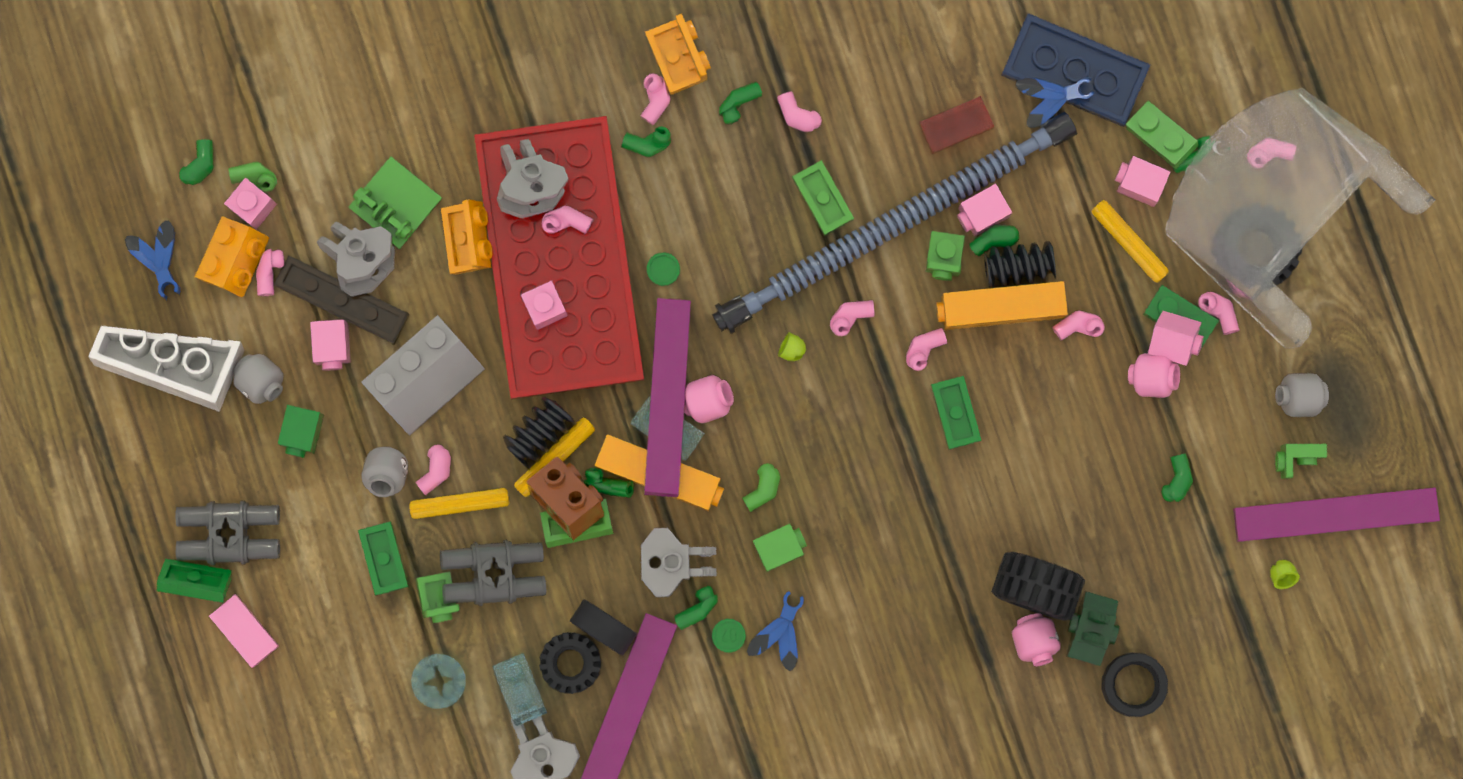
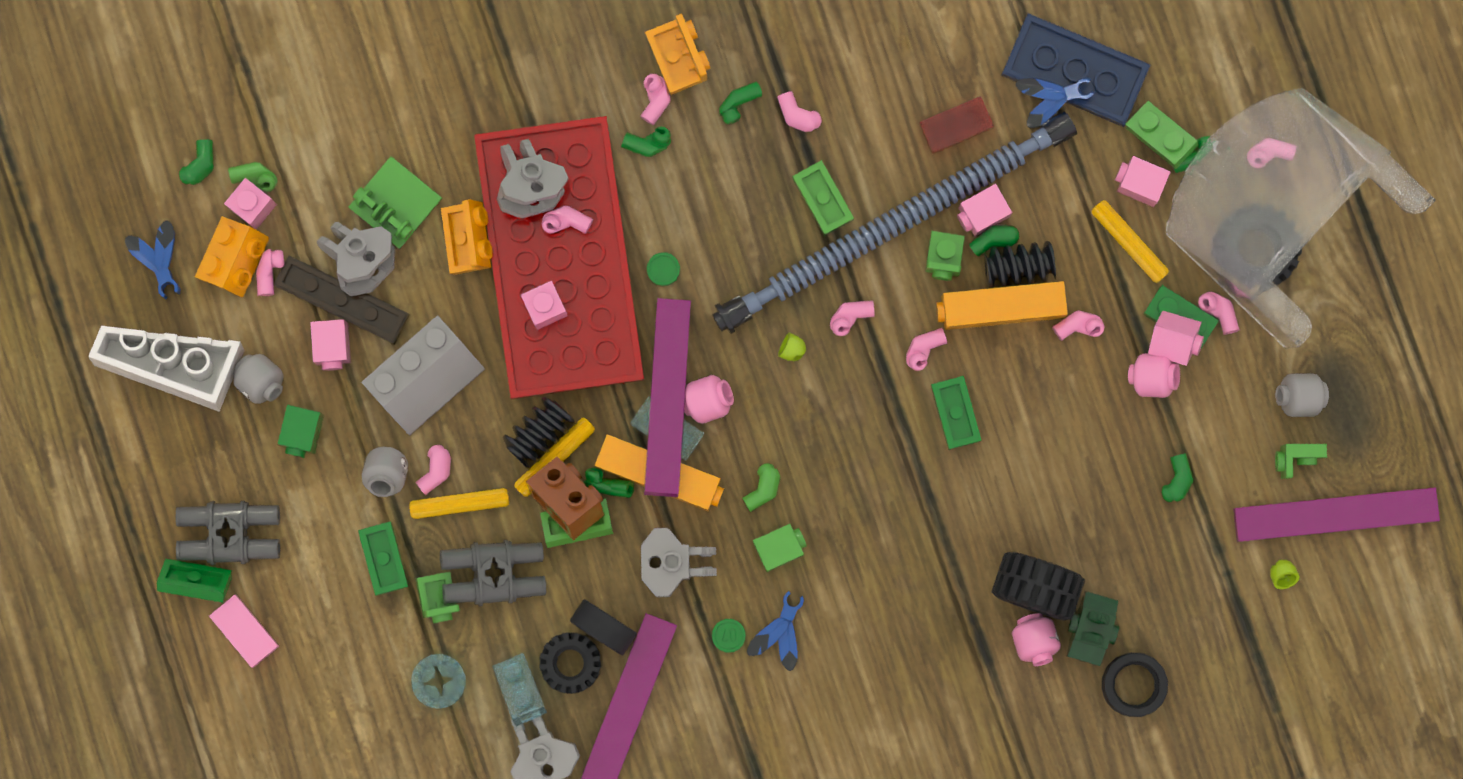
green arm [674,585,718,630] -> none

